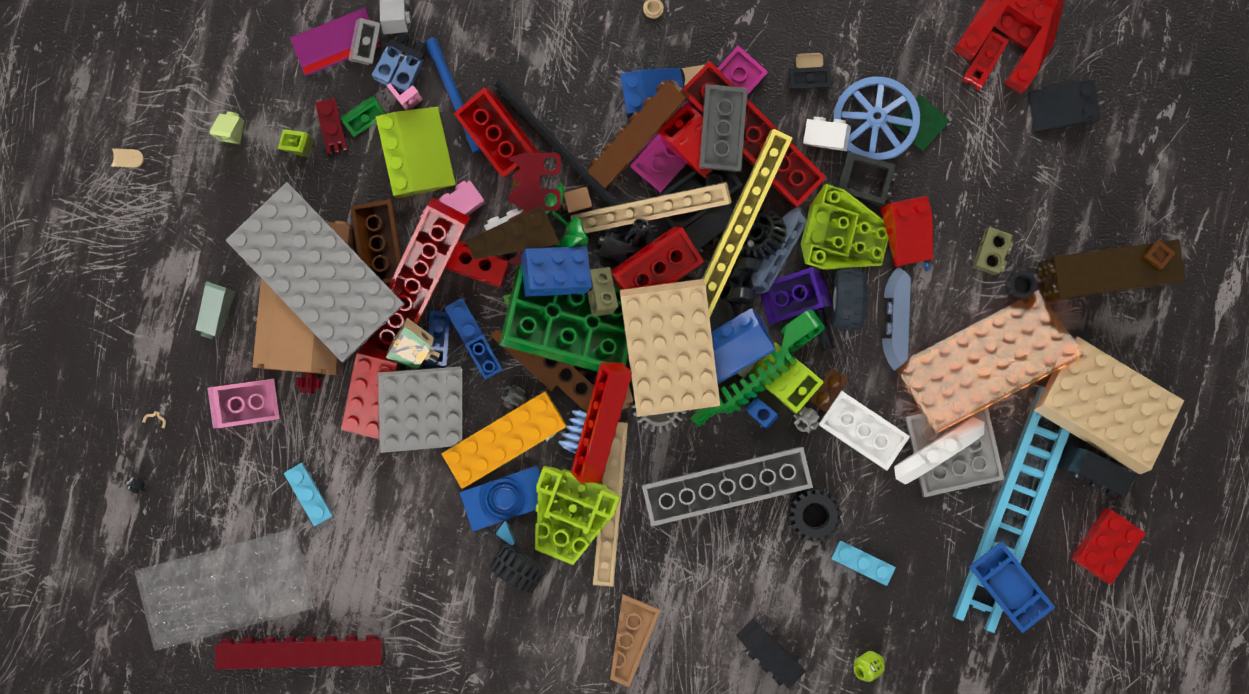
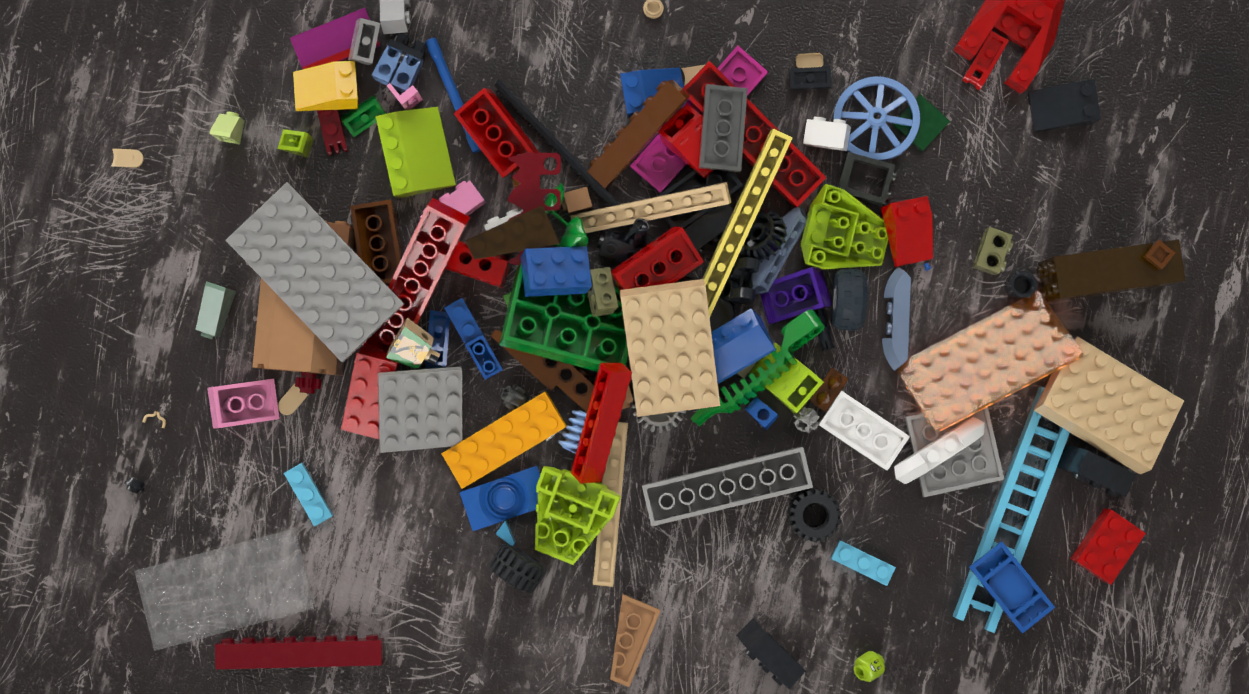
none -> tan piece [278,384,309,415]
none -> yellow slope [293,61,358,111]

